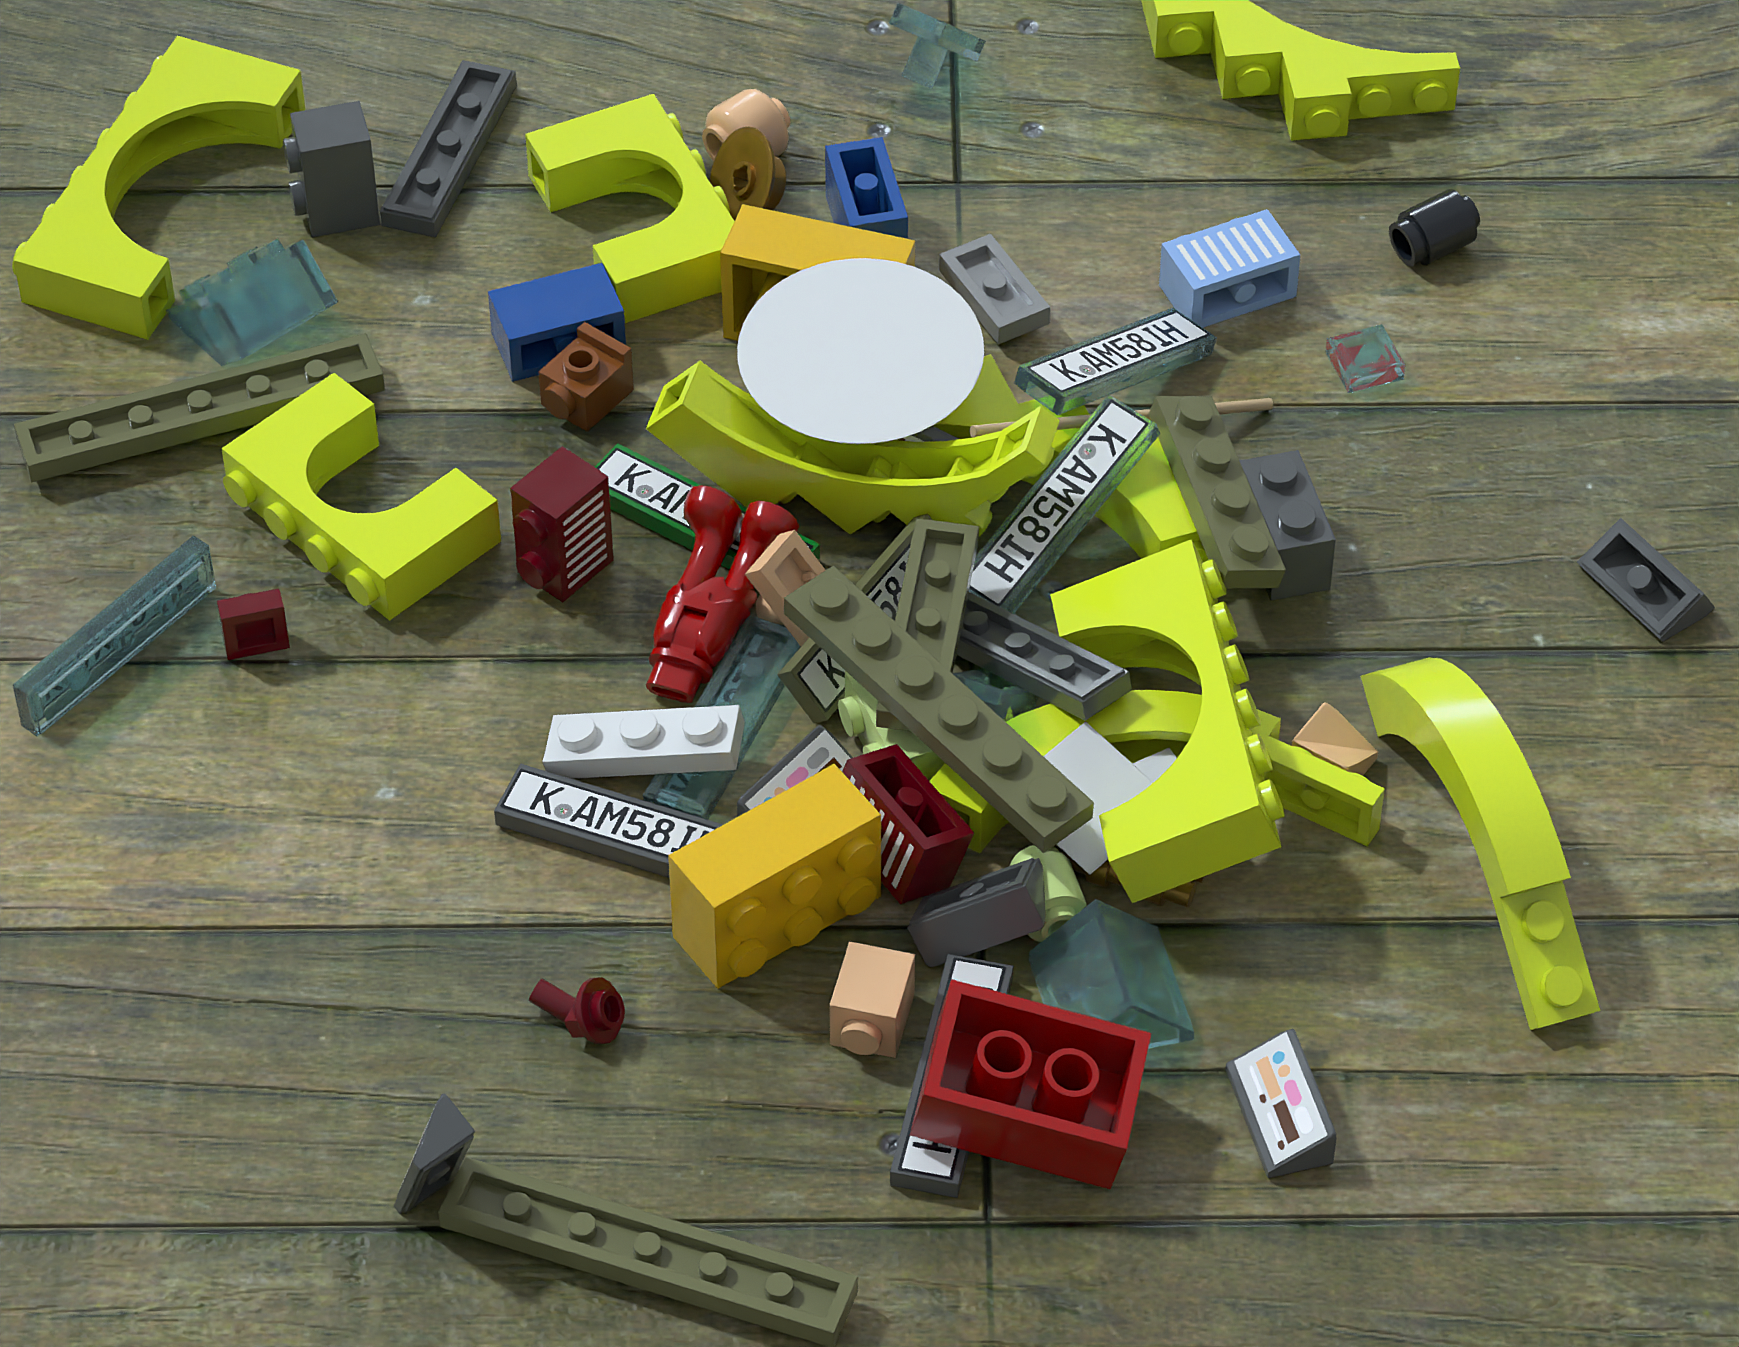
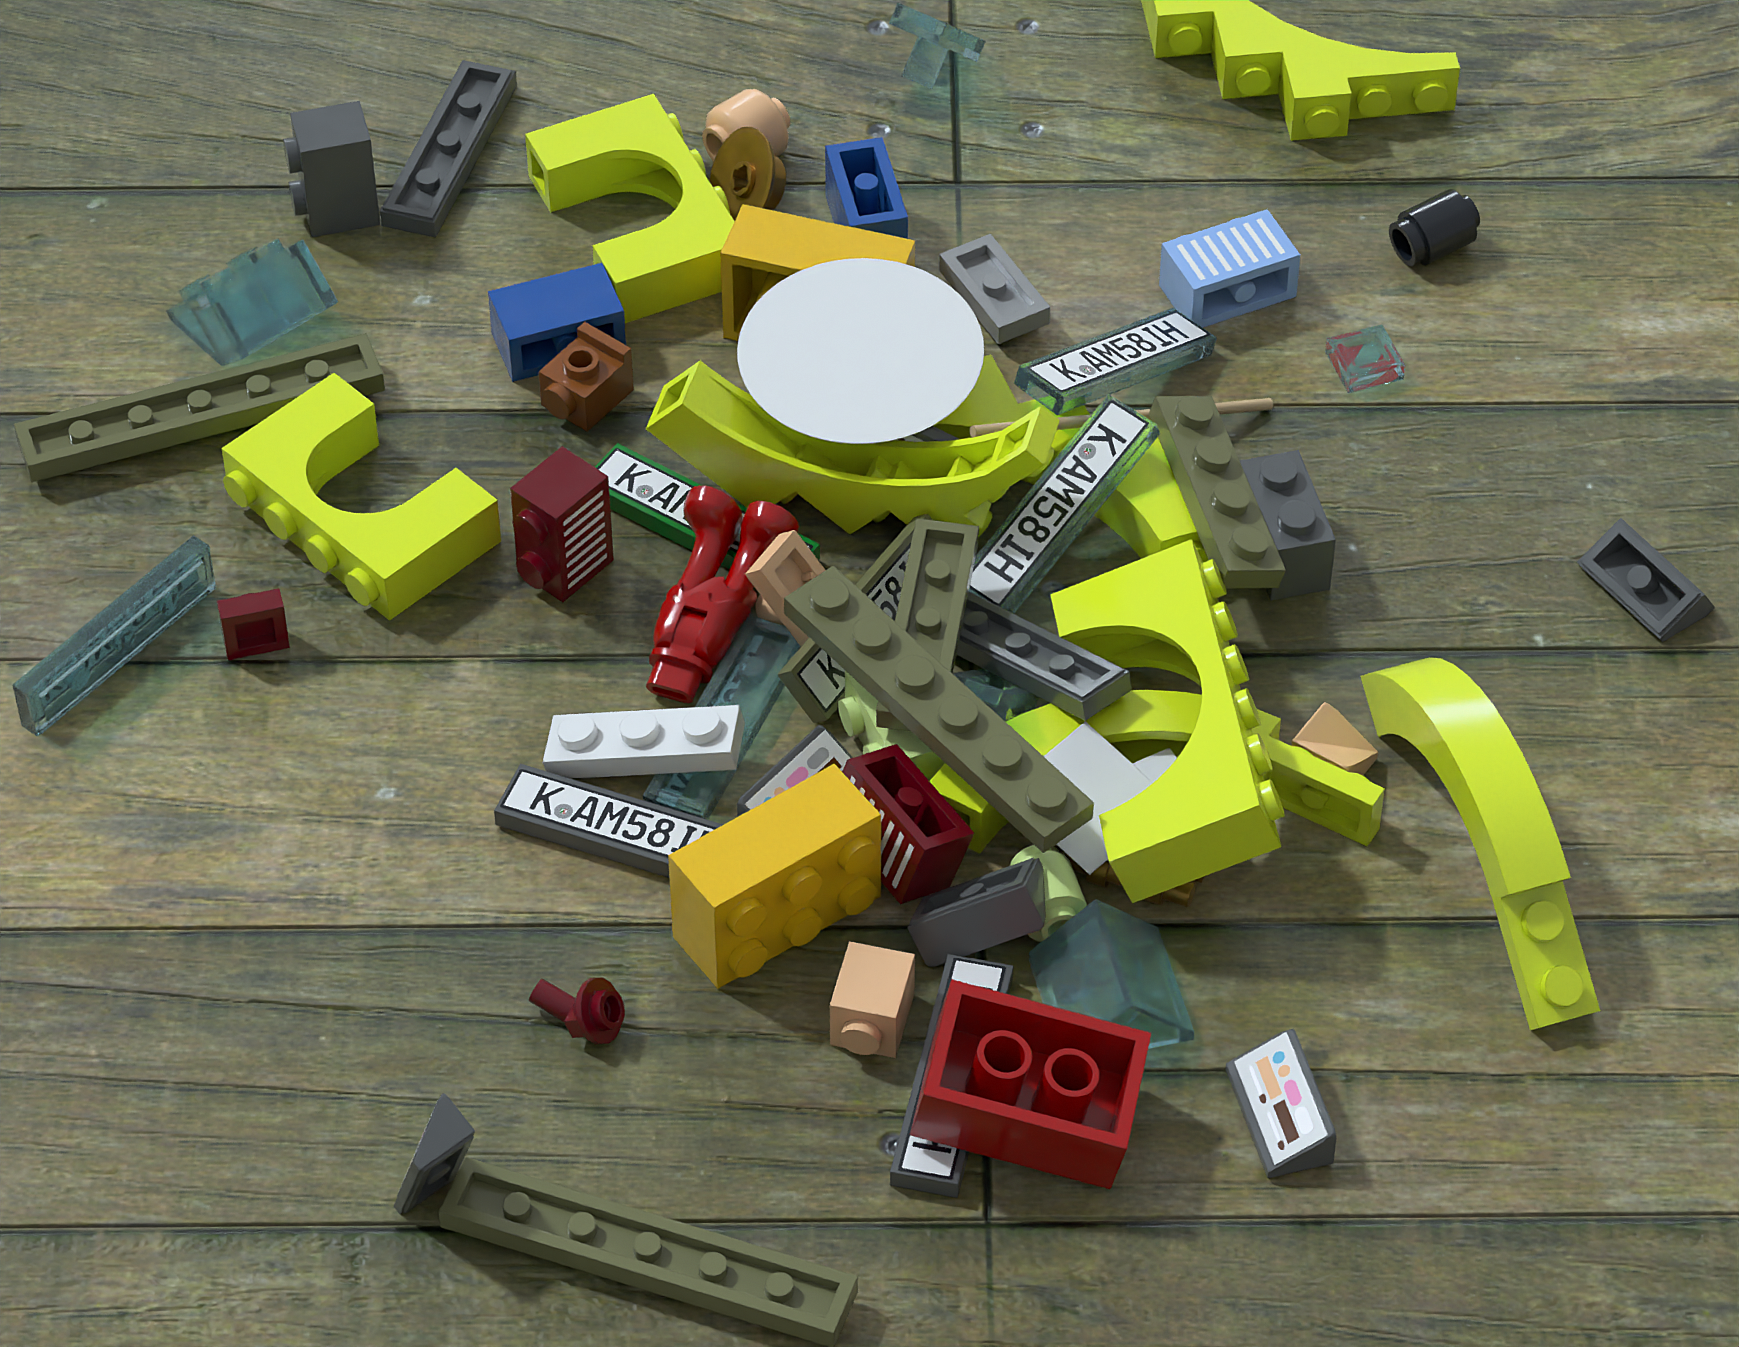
neon yellow arch [12,36,306,340] -> none

